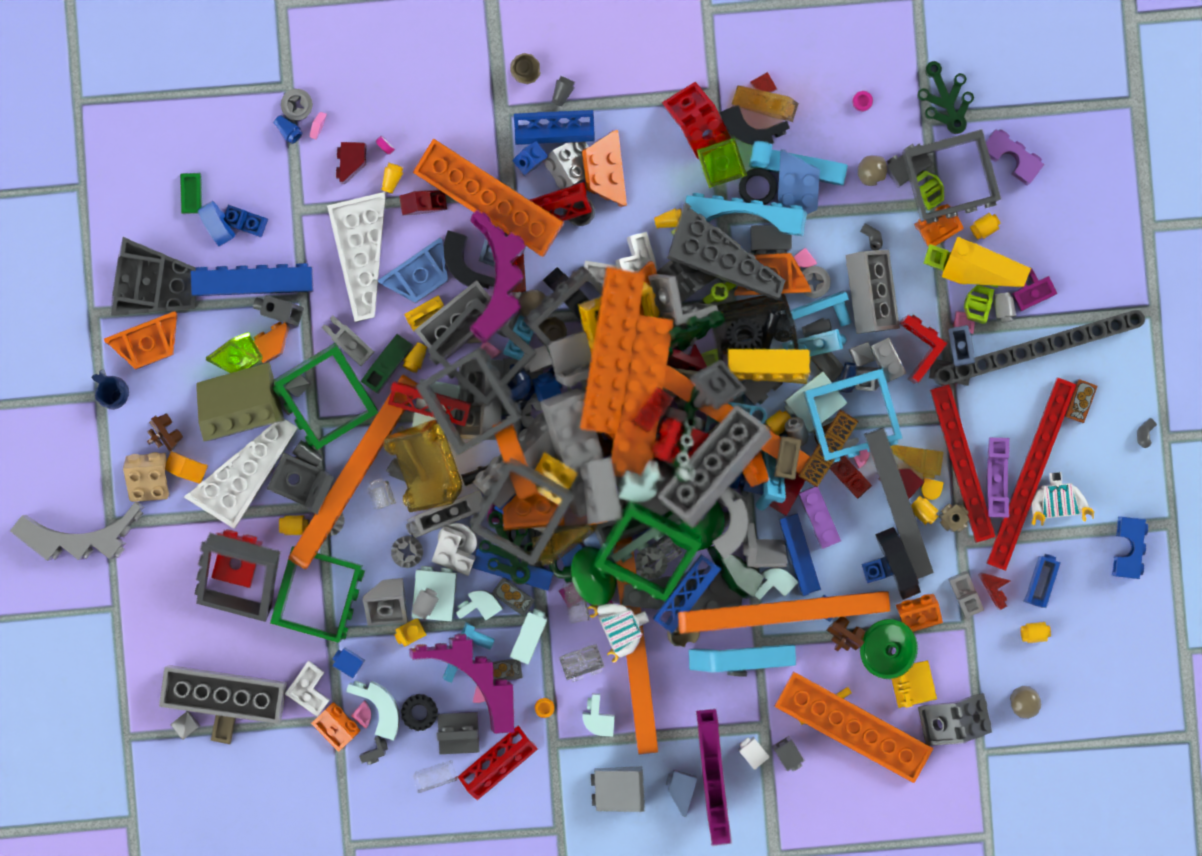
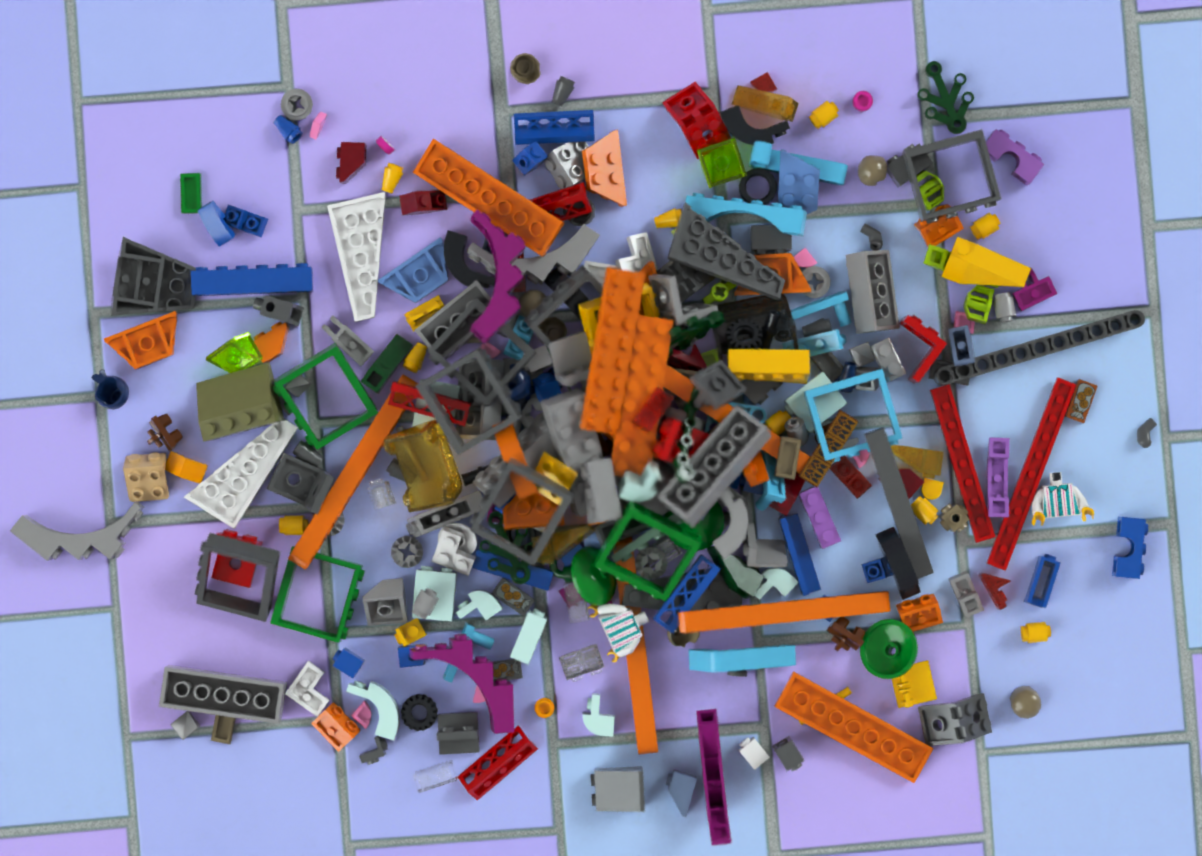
none -> blue brick [398,645,428,668]
none -> light grey arch [467,224,600,293]
none -> yellow brick [809,101,839,129]

